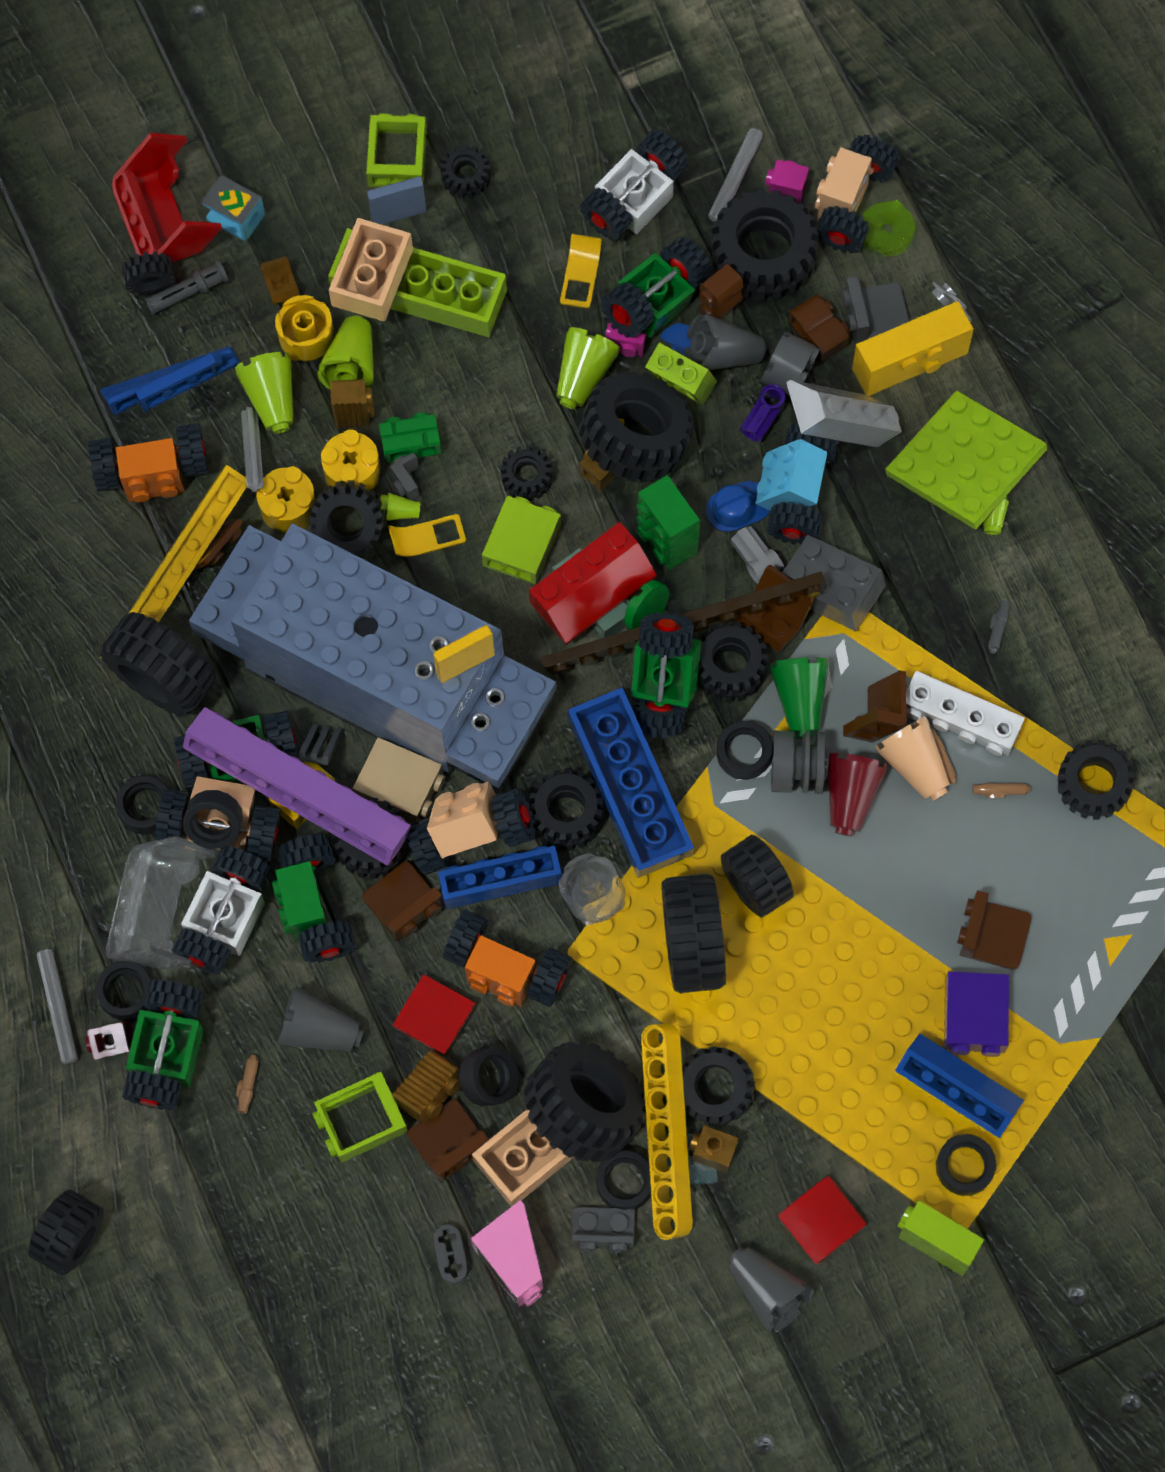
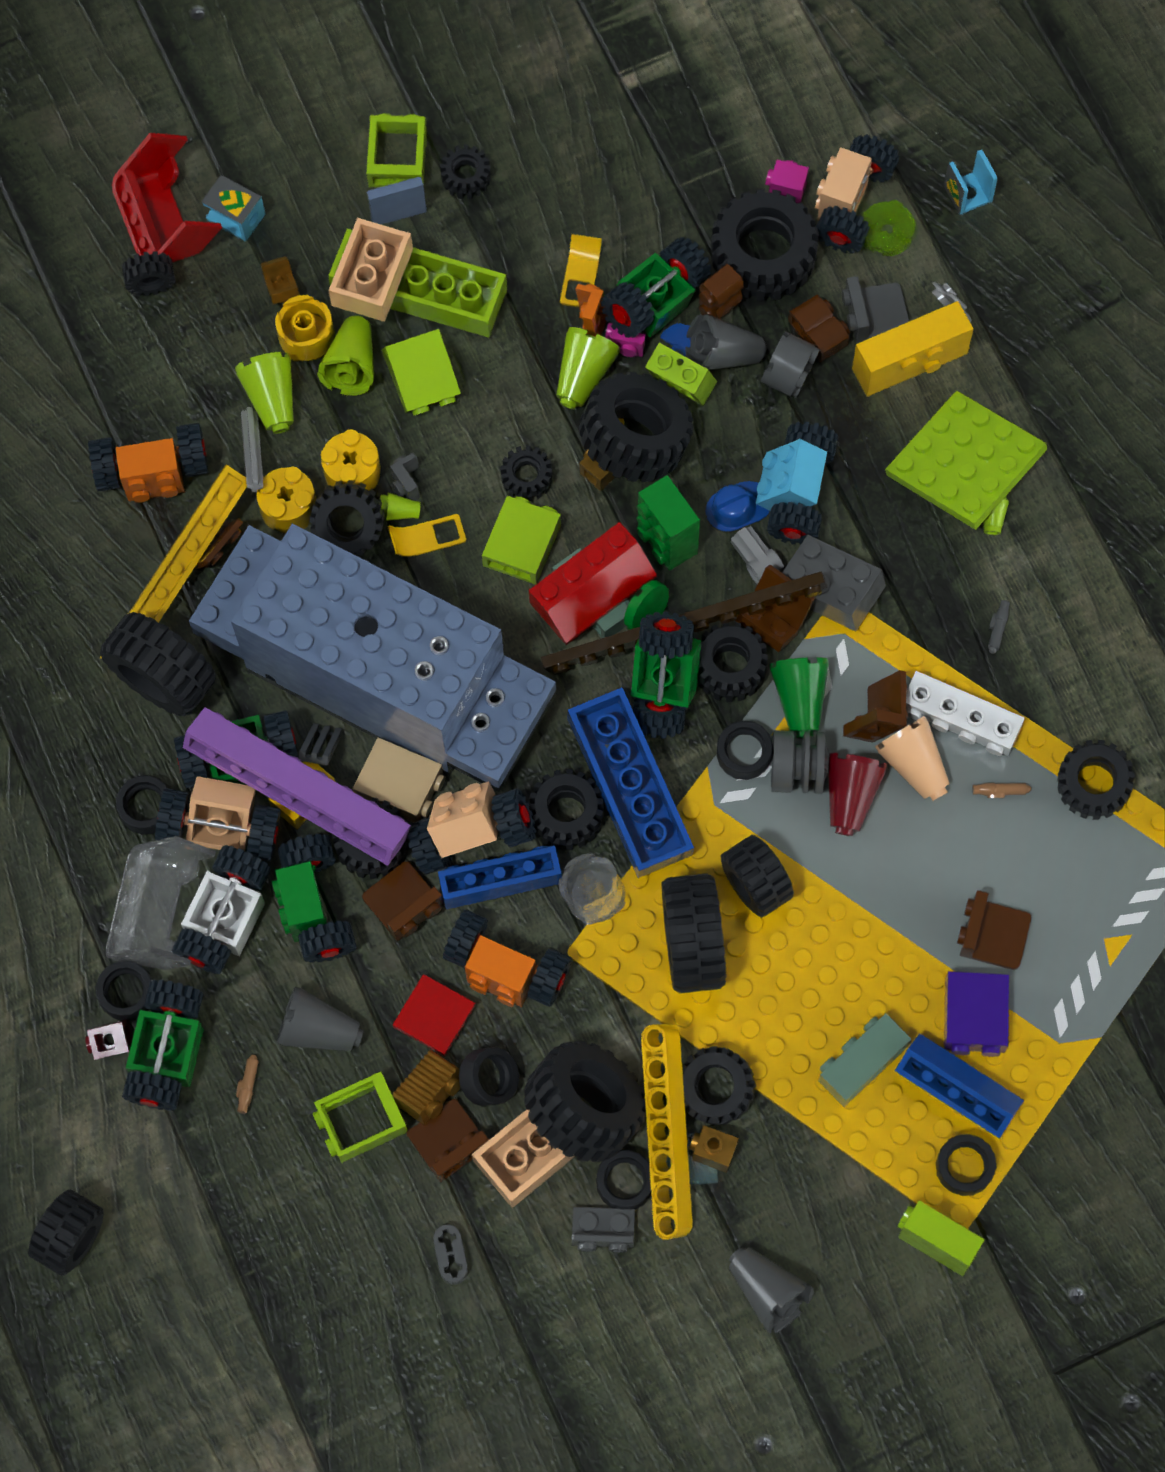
light grey axle [37,949,78,1064] -> none
blue wedge [100,347,240,416] -> none
dark grey pin [145,259,229,315] -> none
black tyre [183,790,243,849] -> none
pearl gold brick [331,379,375,429] -> none
green brick [379,412,442,463] -> none
yellow tile [433,625,495,684] -> none
bright pink slope [471,1200,543,1307] -> none
brick [580,130,689,240] -> none
light grey axle [709,128,763,222] -> none
dark purple piece [740,384,785,443] -> none
red slope [777,1176,868,1265] -> none
light grey slope [786,380,902,447] -> none
medium nougat piece [931,729,957,784] -> none
none -> lime slope [381,329,461,416]
none -> orange bracket [575,284,607,336]
none -> sand green brick [818,1013,912,1107]
none -> medium azure piece [944,149,998,215]

